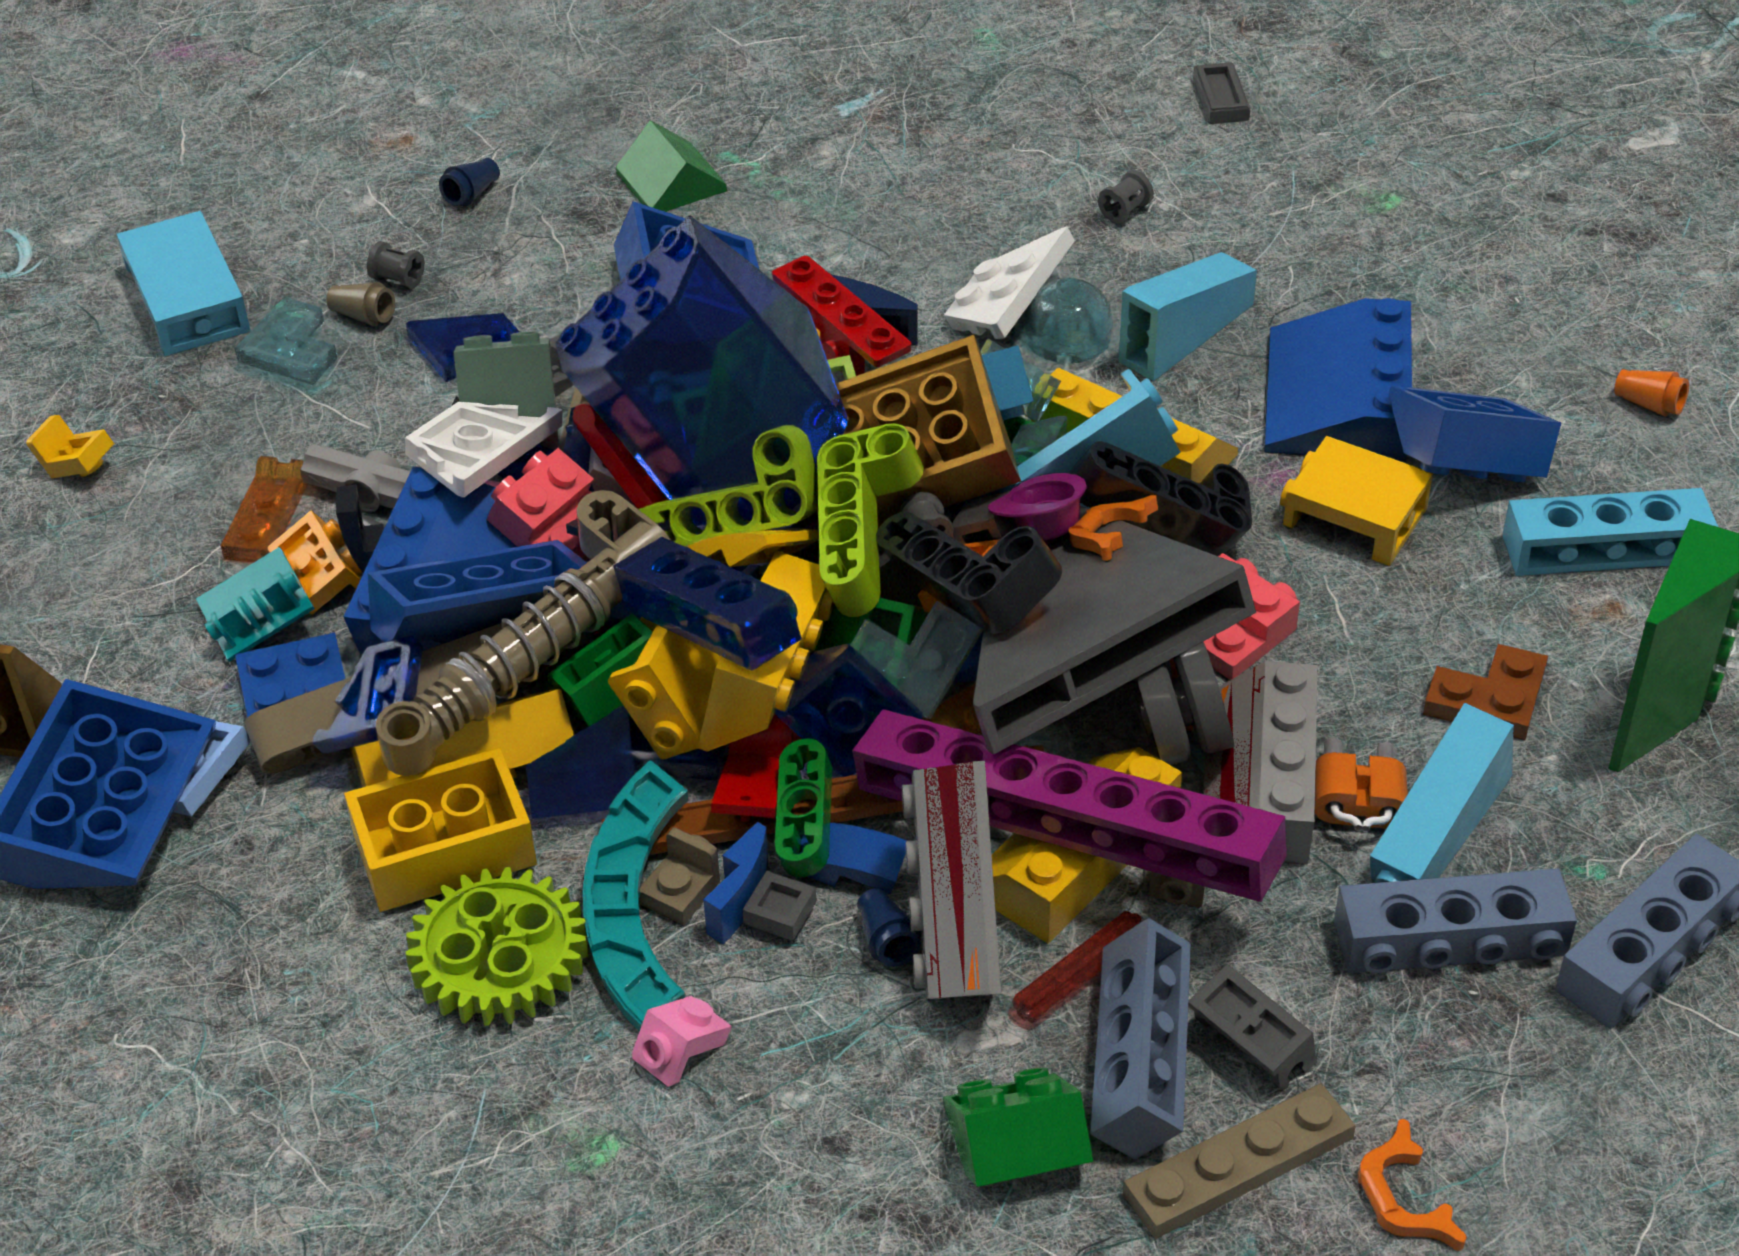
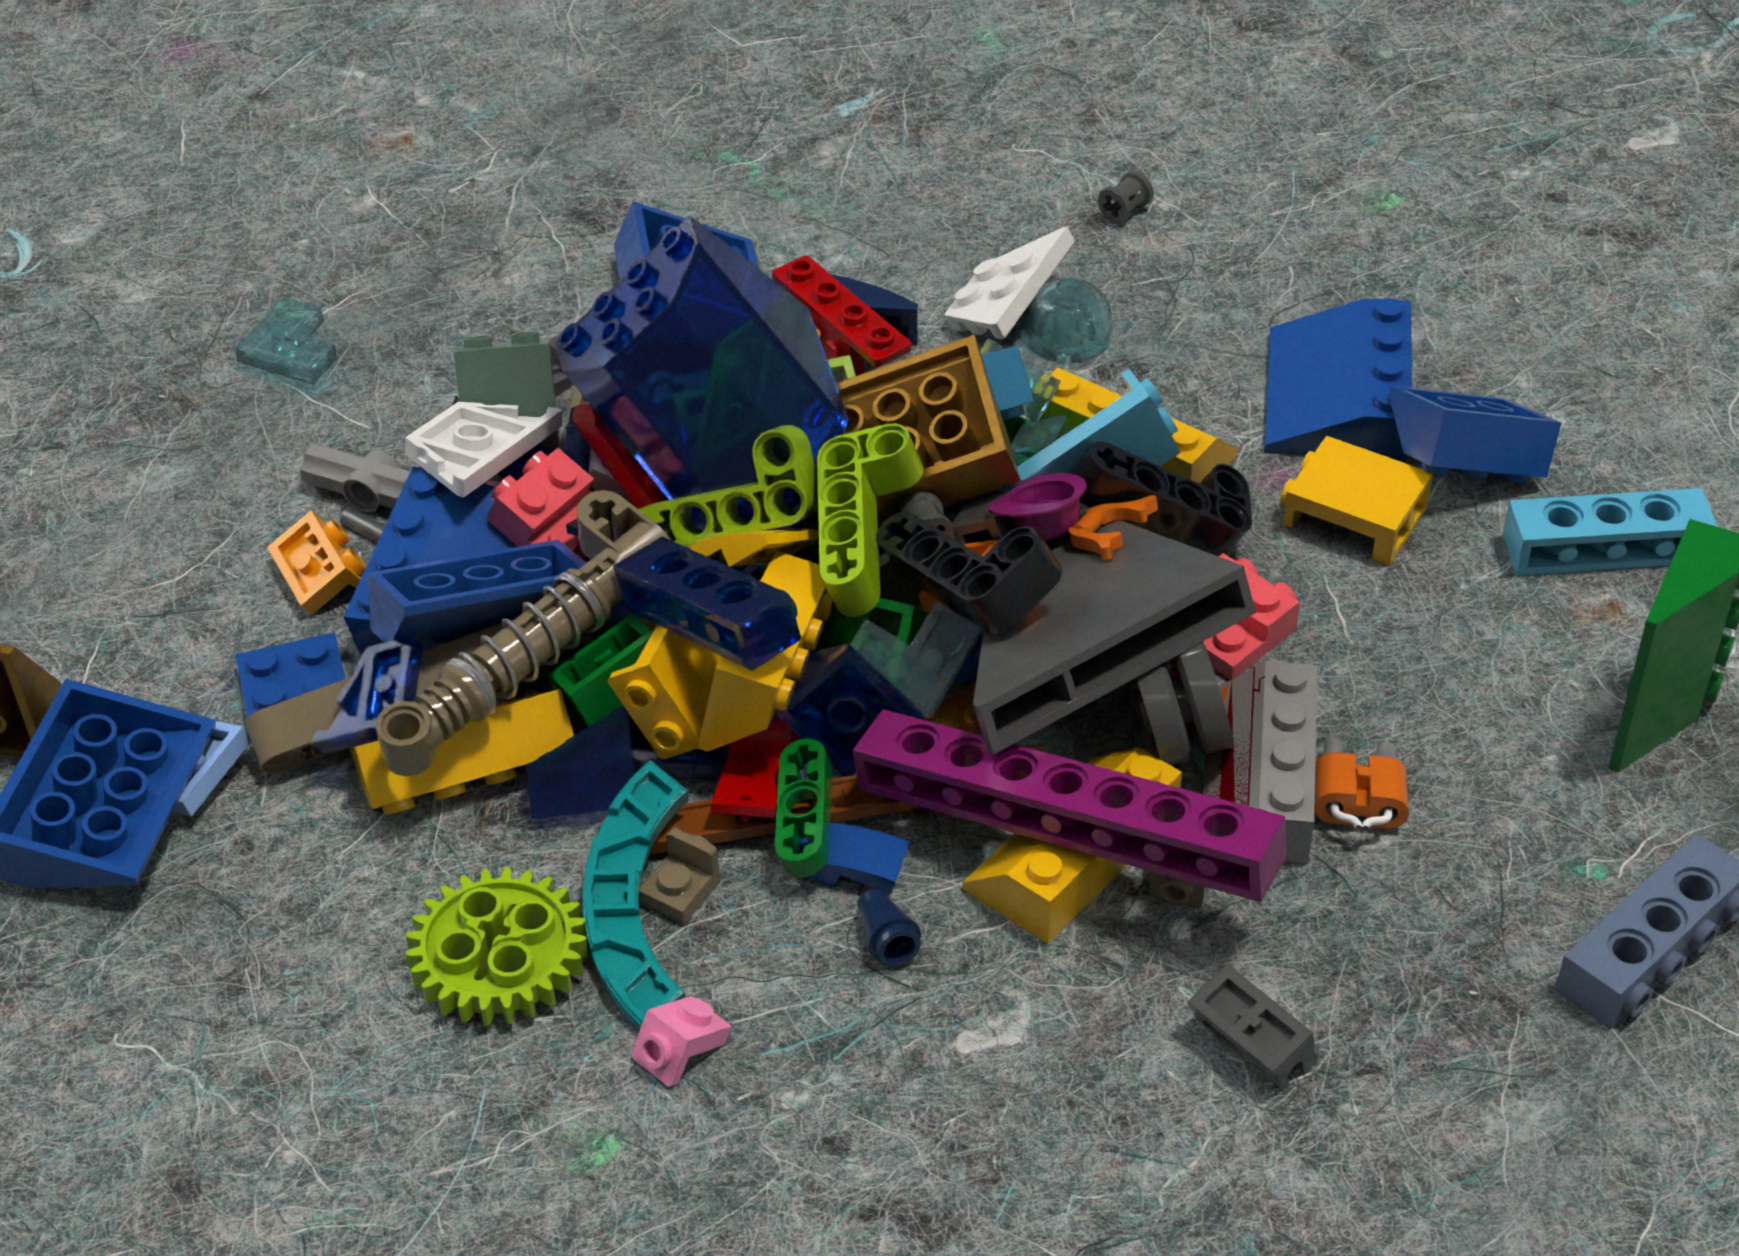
yellow bracket [26,415,115,479] -> none
medium azure panel [116,210,251,356] -> none
teal hinge [196,547,315,662] -> none
clear orange plate [220,456,308,563] -> none
dark tan cone [326,282,395,326] -> none
black slope [336,485,384,573] -> none
yellow brick [344,747,537,912] -> none
dark grey bush [367,241,425,289] -> none
clear blue wing [405,313,520,382] -> none
dark blue cone [439,158,500,206] -> none
slope [616,120,727,212] -> none
blue slope [703,822,769,945] -> none
dark grey plate [743,871,817,941] -> none
light grey slope [902,761,1001,999] -> none
green slope [943,1067,1093,1187] -> none
clear red axle [1012,911,1142,1023] -> none
sand blue brick [1090,917,1191,1160] -> none
medium azure slope [1118,252,1257,381] -> none
dark tan plate [1122,1083,1356,1239] -> none
dark grey tile [1193,62,1250,124] -> none
sand blue brick [1334,868,1577,973] -> none
orange helmet [1357,1119,1467,1251] -> none
medium azure slope [1370,703,1514,883] -> none
dark orange plate [1423,644,1548,740] -> none
orange cone [1614,369,1689,417] -> none

